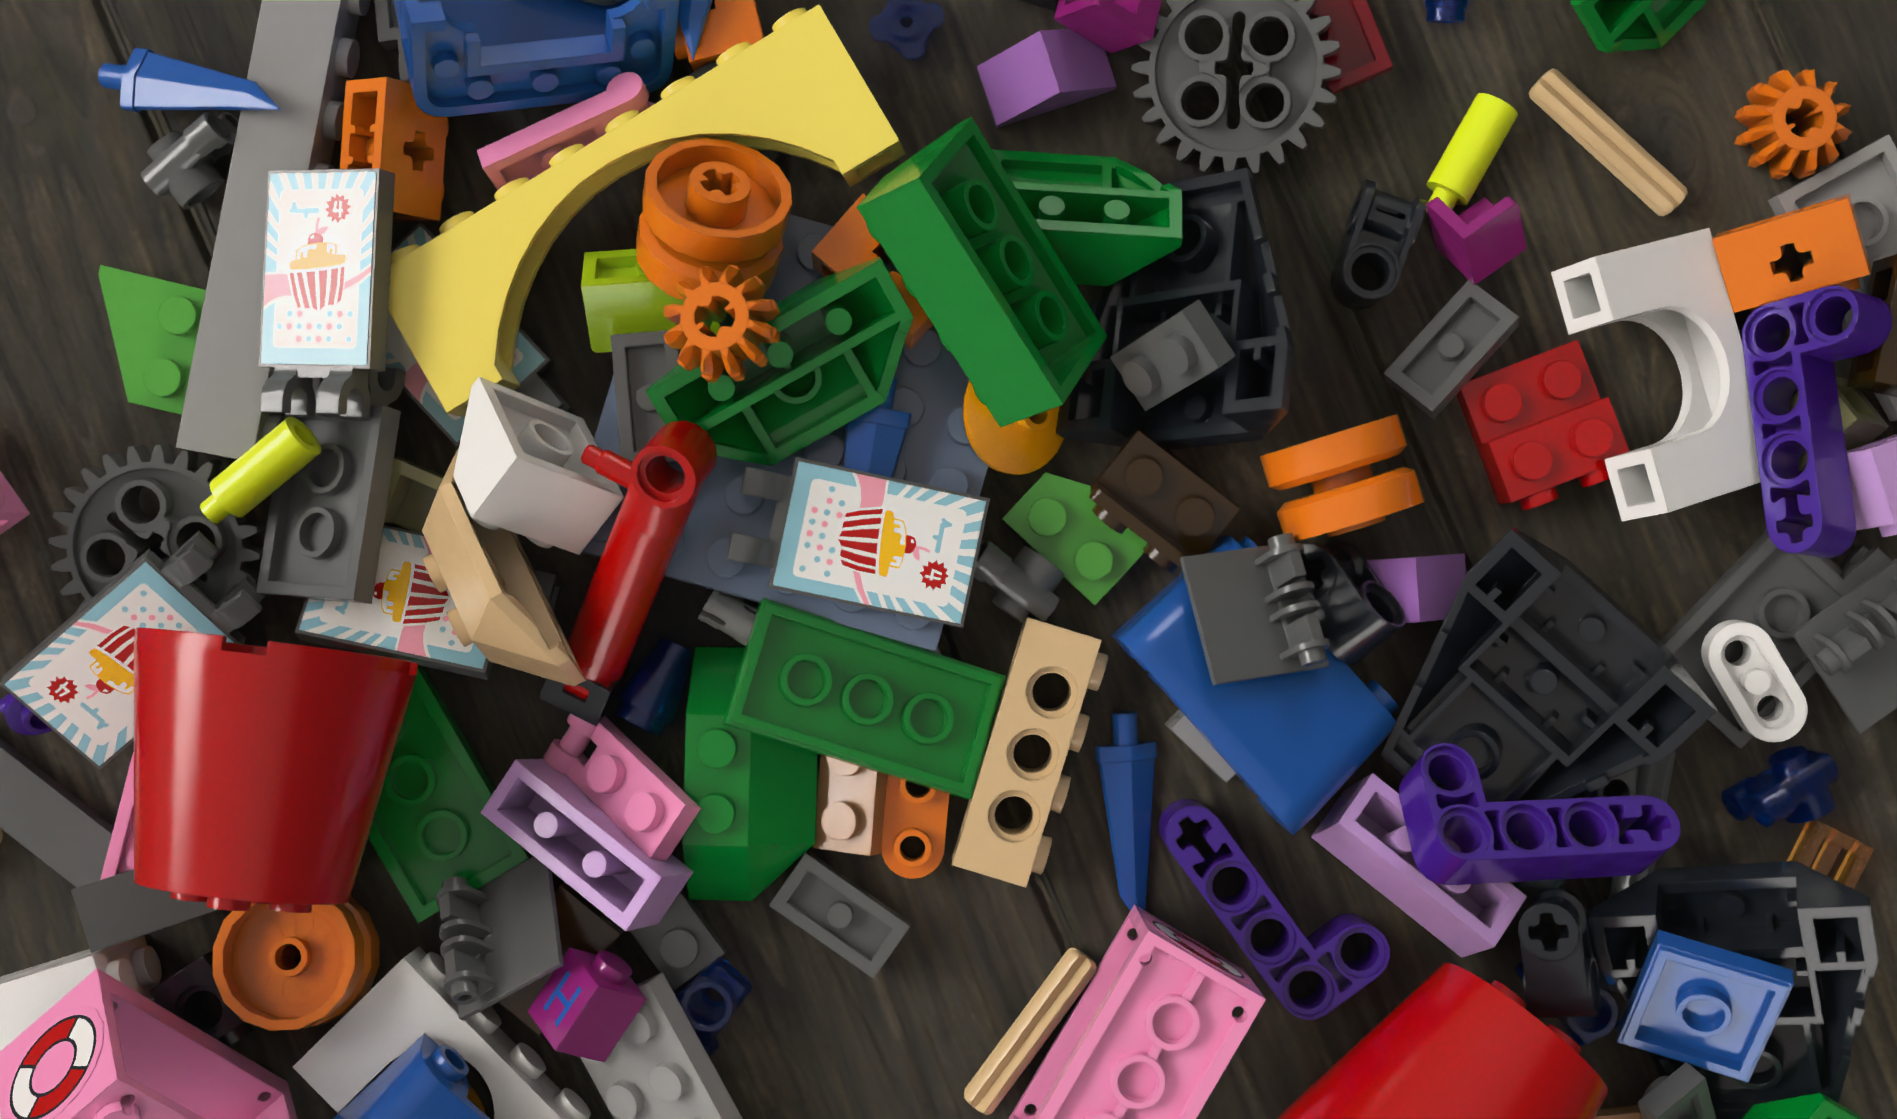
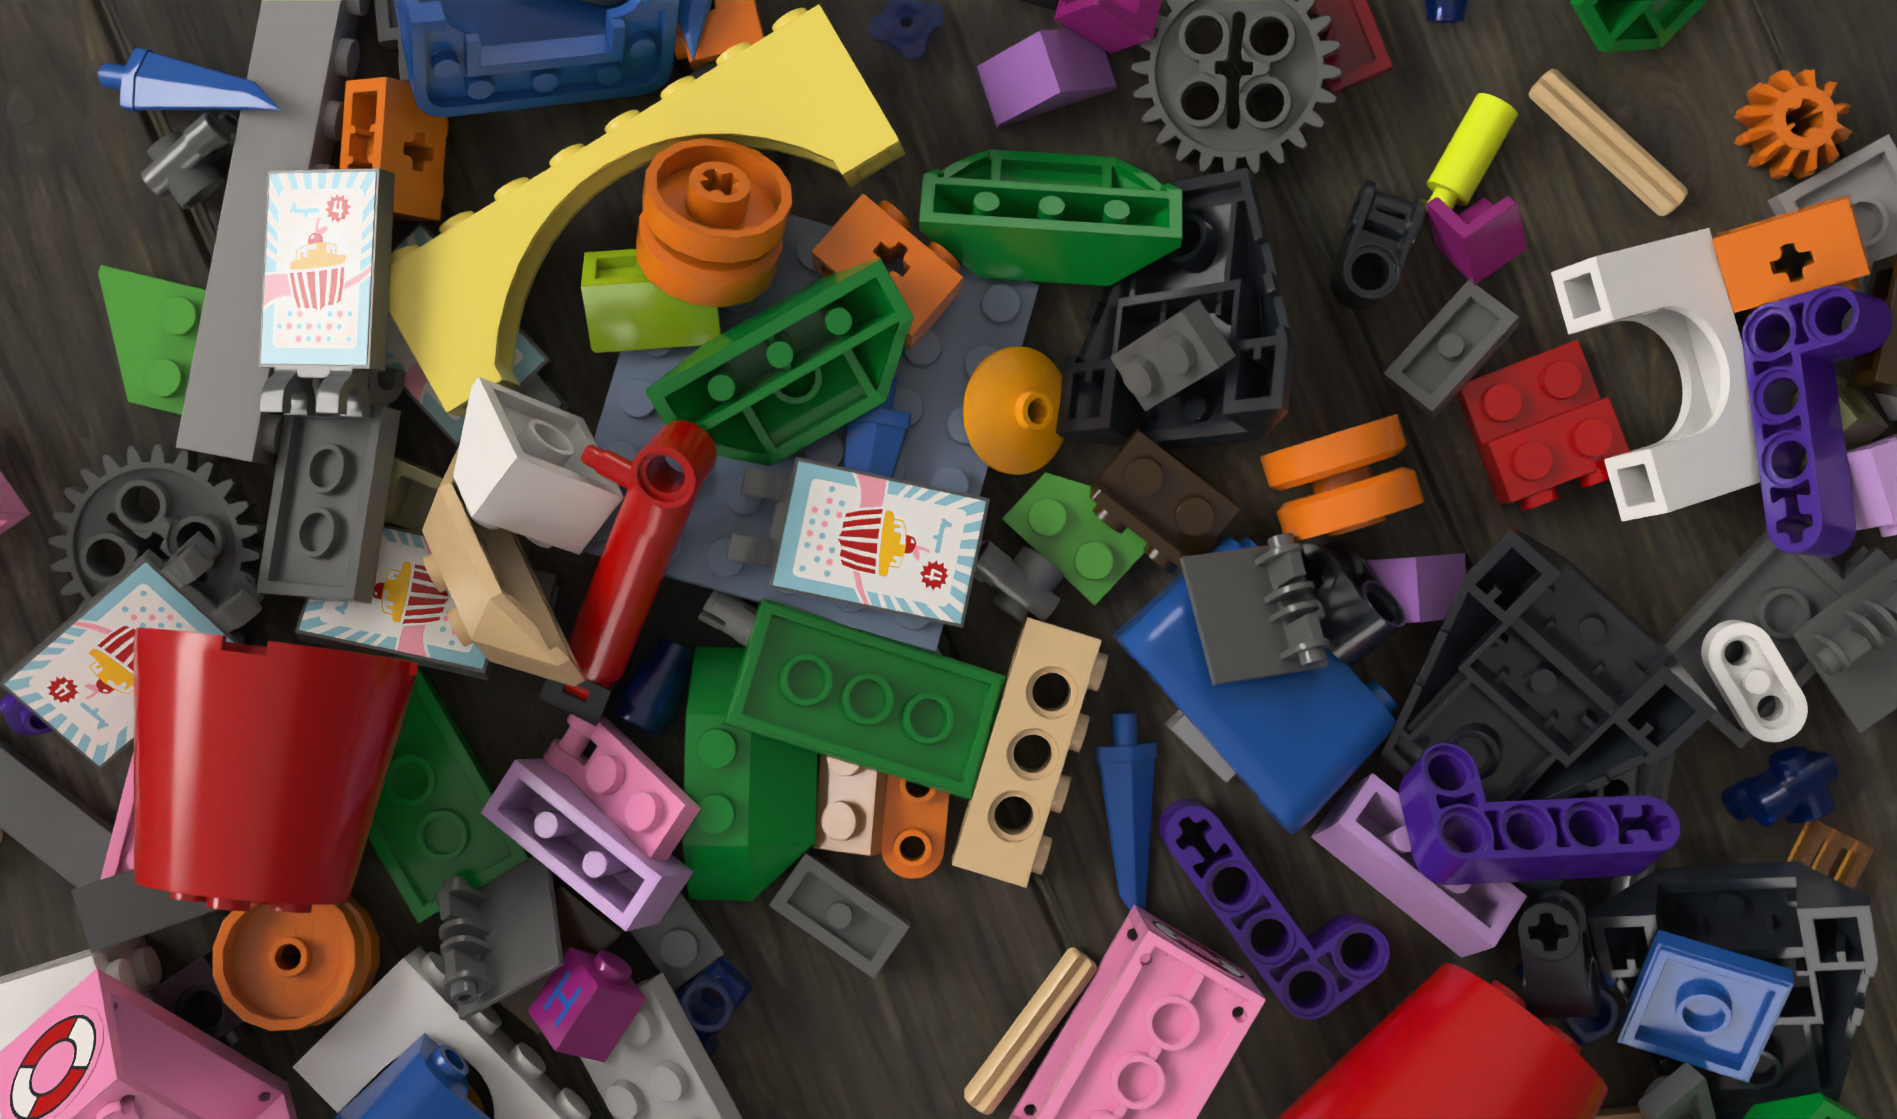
neon yellow cylinder [200,416,322,524] -> none
bright pink plate [477,72,655,190] -> none
dark grey plate [611,330,681,464] -> none
orange gear [663,265,781,383] -> none
green slope [857,117,1107,428] -> none

